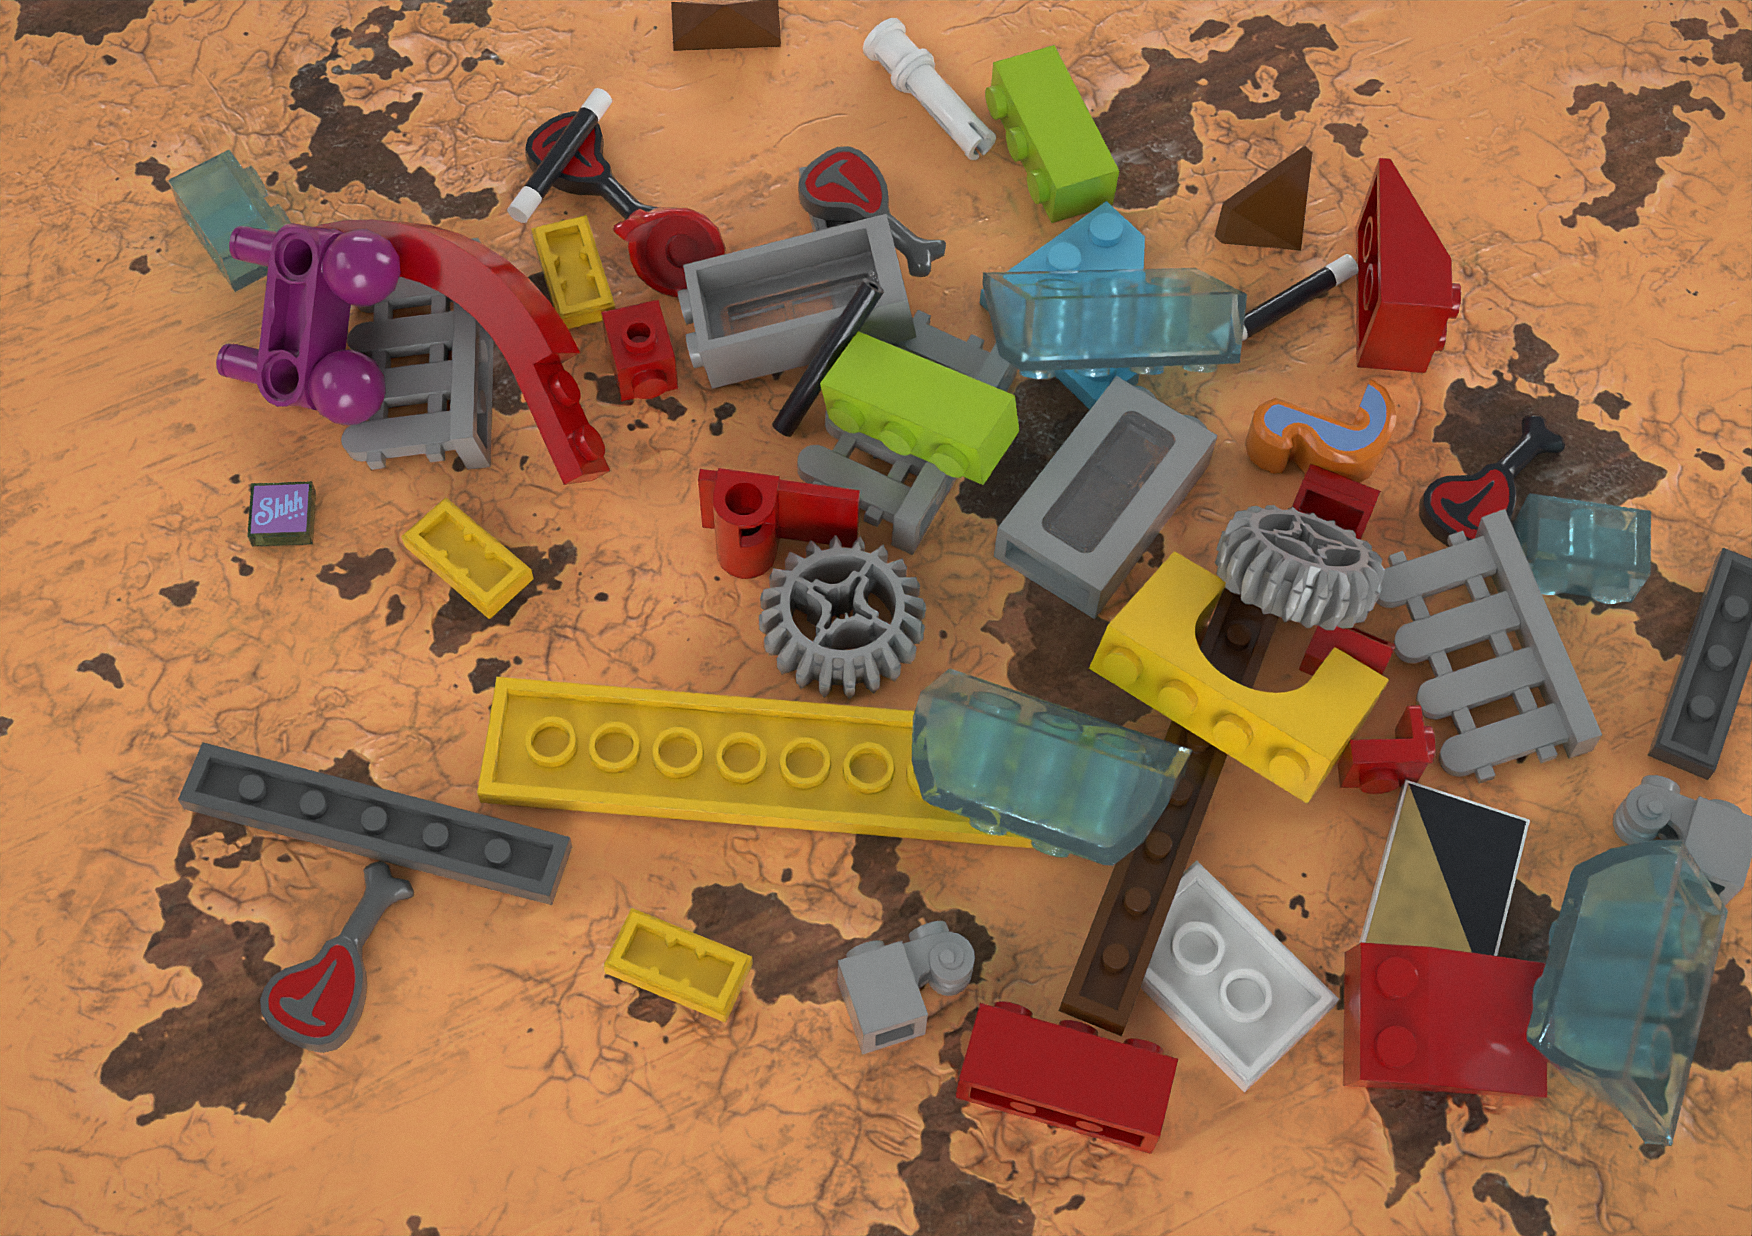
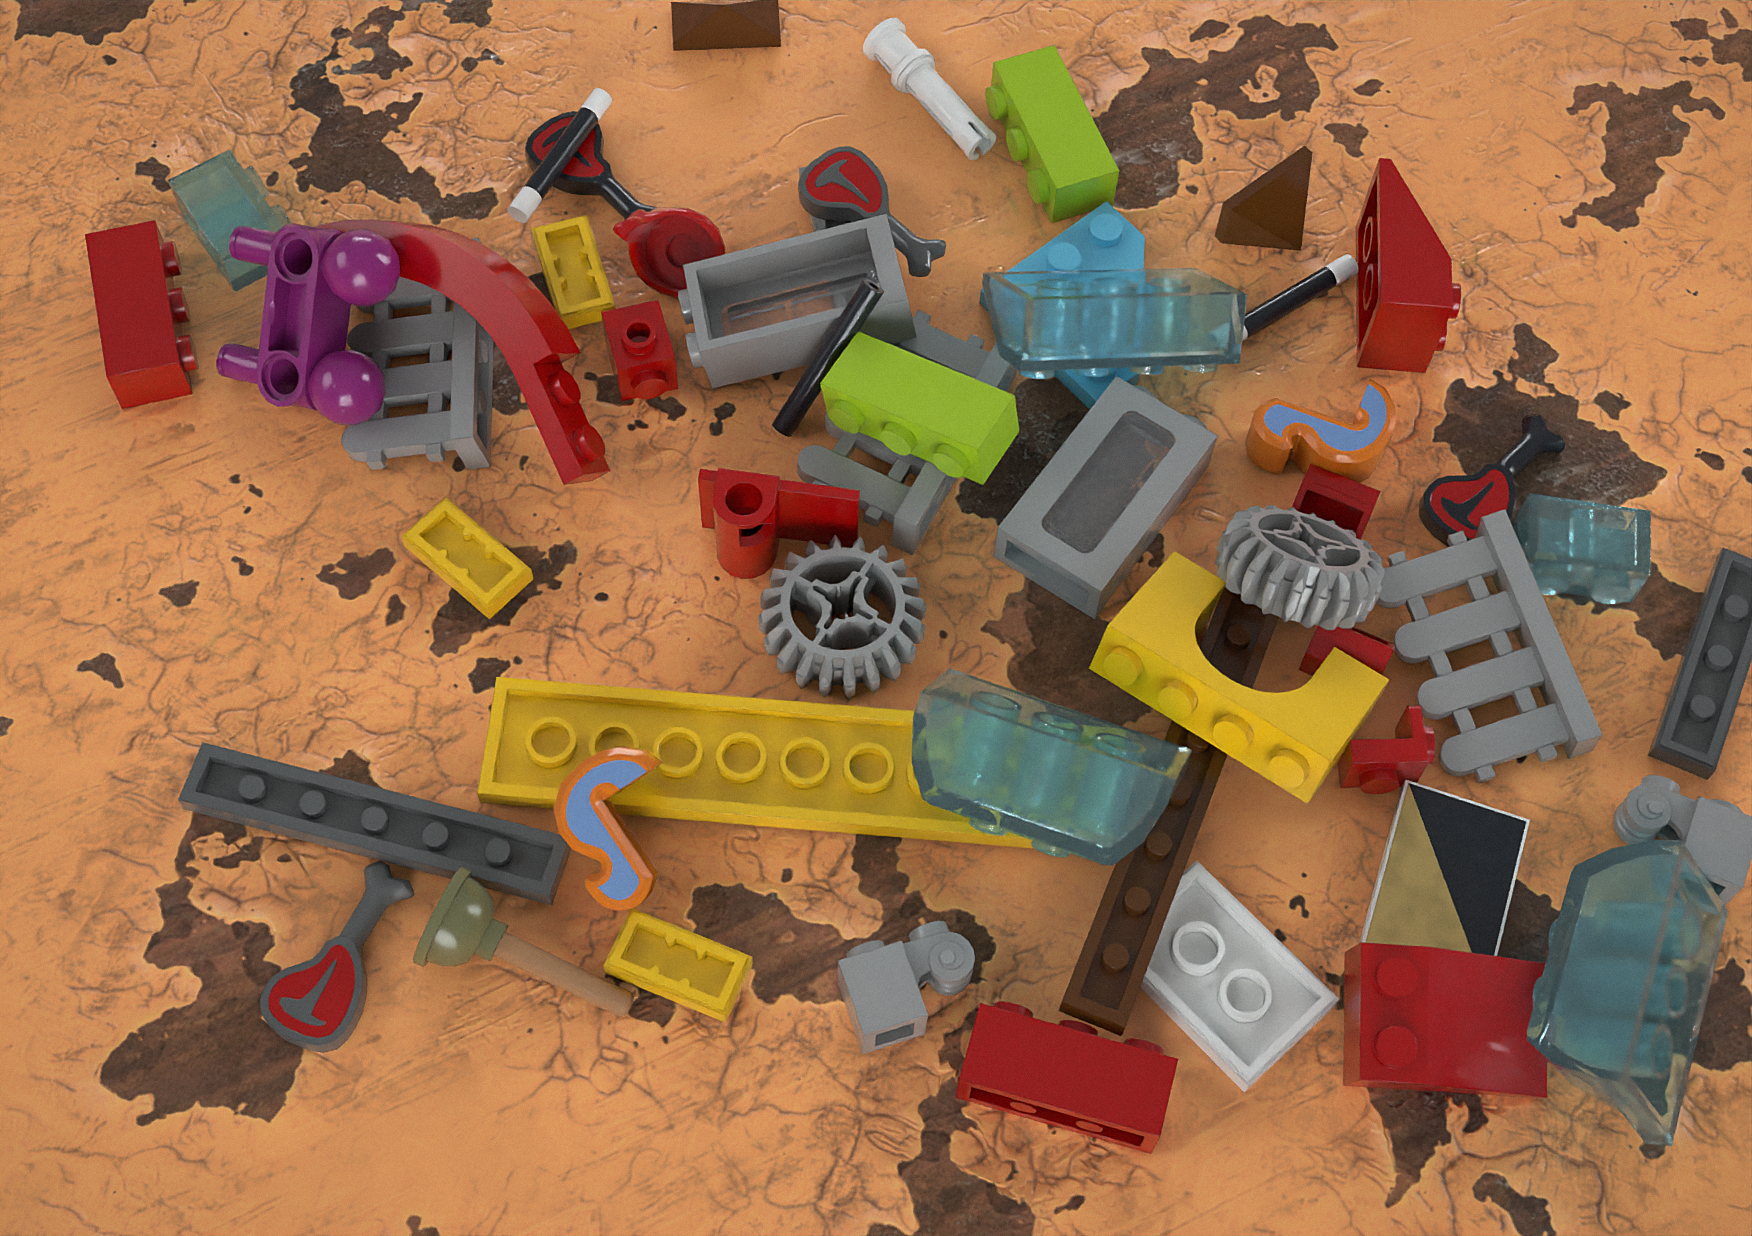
tile [247,481,316,547] -> none
none -> red brick [85,220,199,409]
none -> piece [413,866,634,1017]
none -> animal [554,746,663,911]

